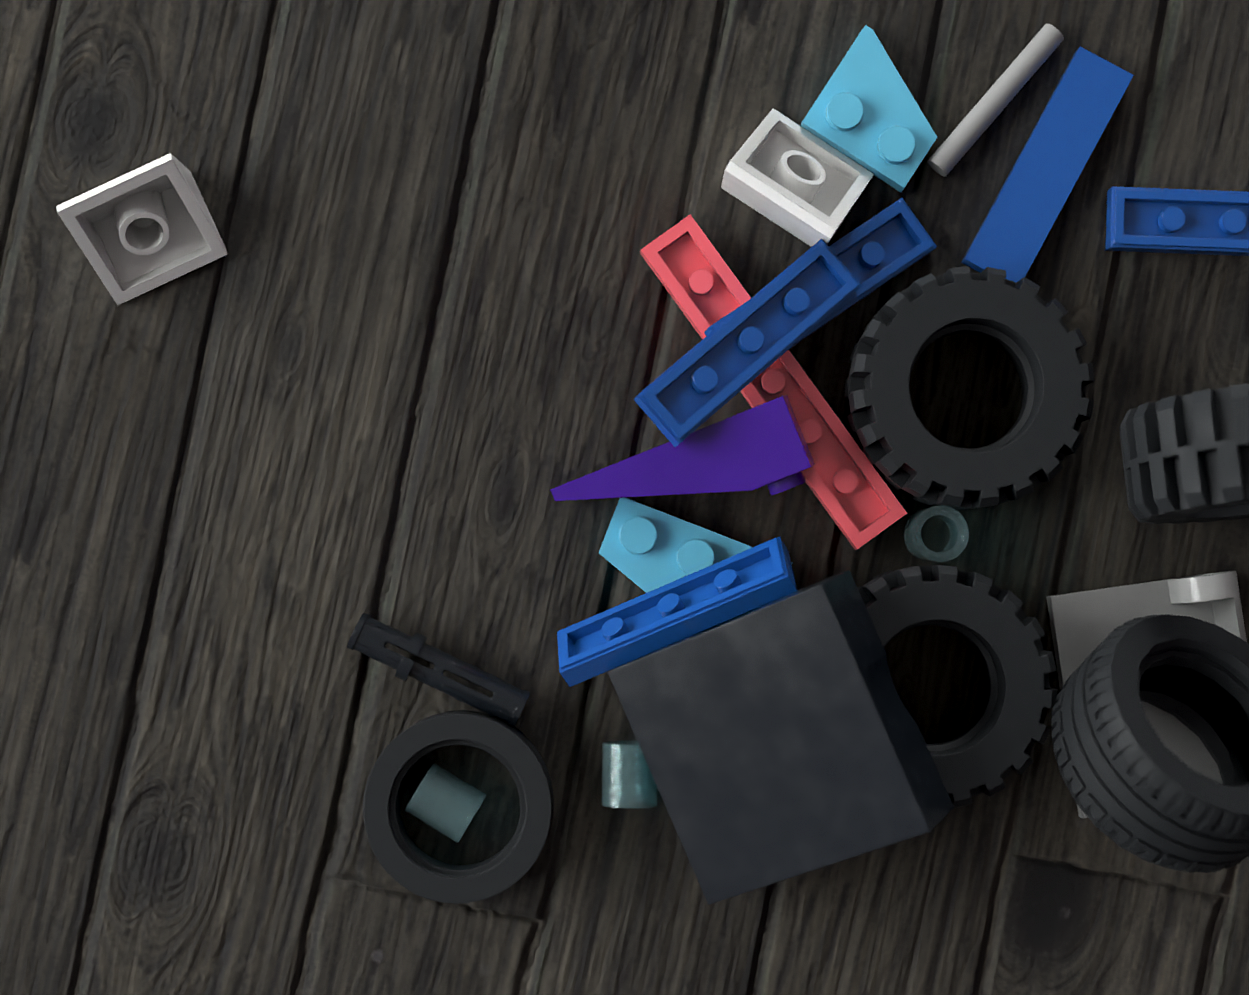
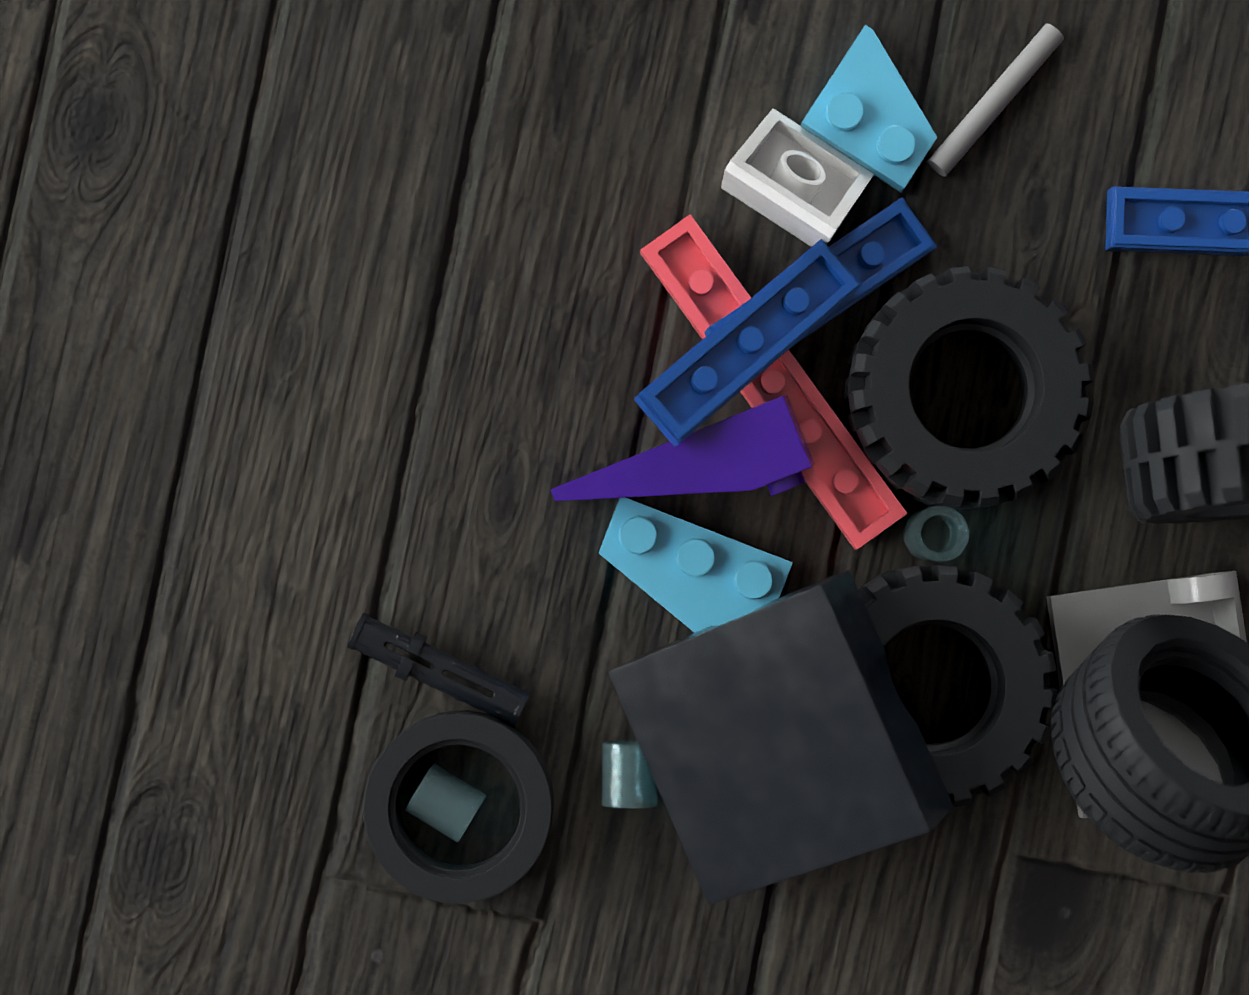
white slope [56,153,228,305] -> none
blue tile [557,537,797,687] -> none
blue tile [961,46,1134,283] -> none

